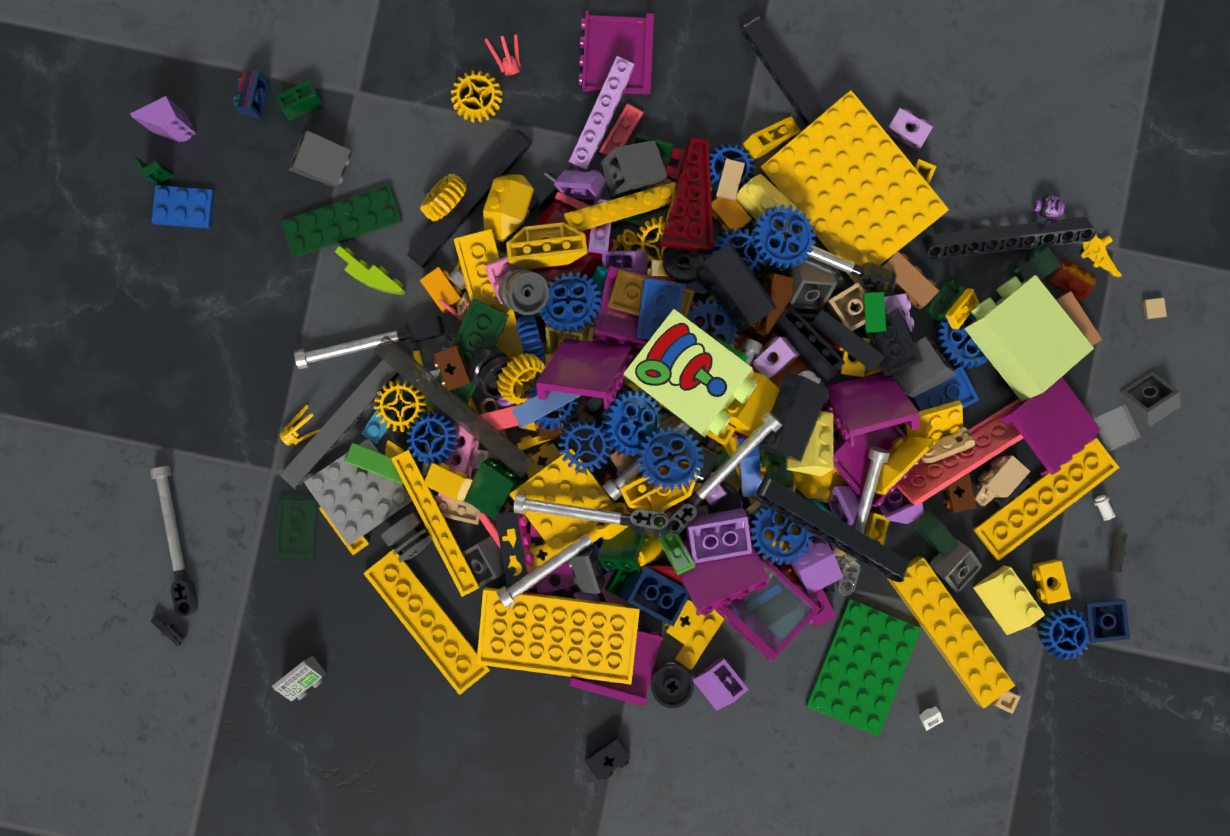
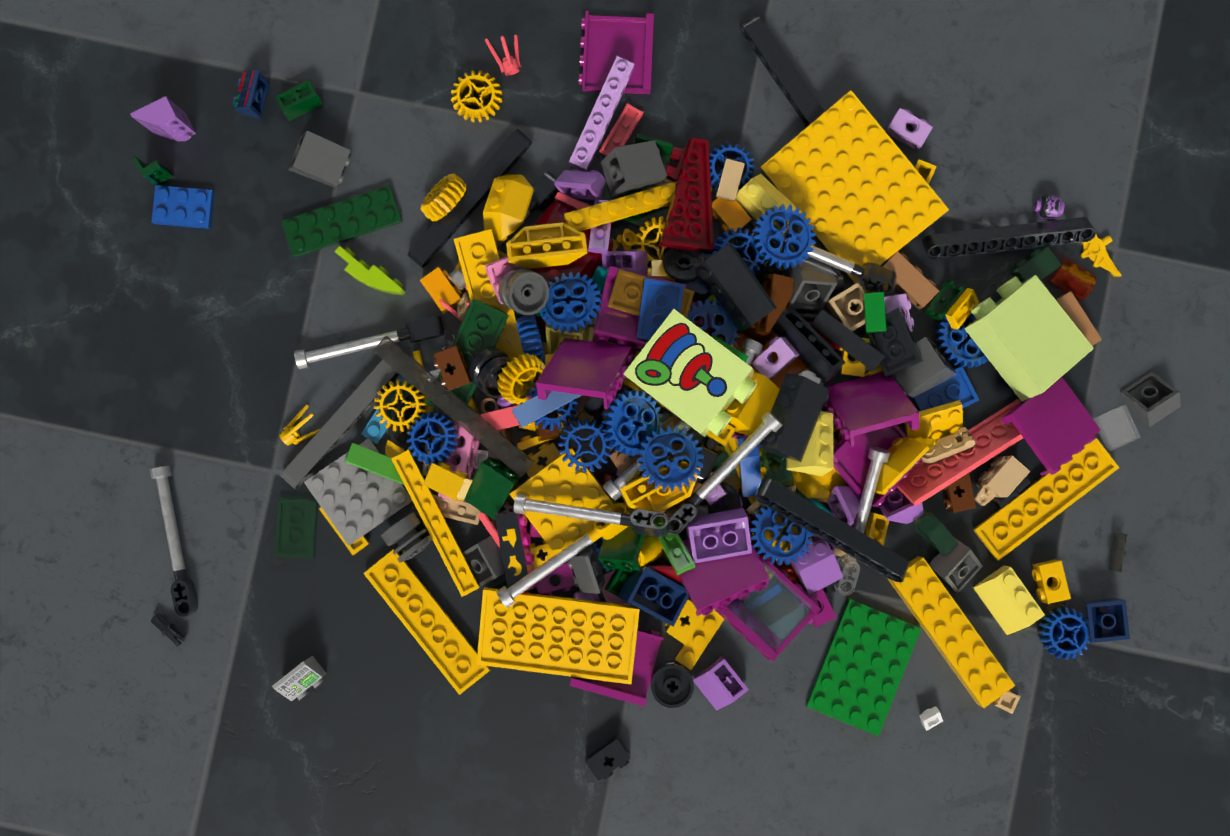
yellow slope [741,116,801,160] -> none
white pin [1094,495,1116,521] -> none
tan tile [1143,298,1167,320] -> none

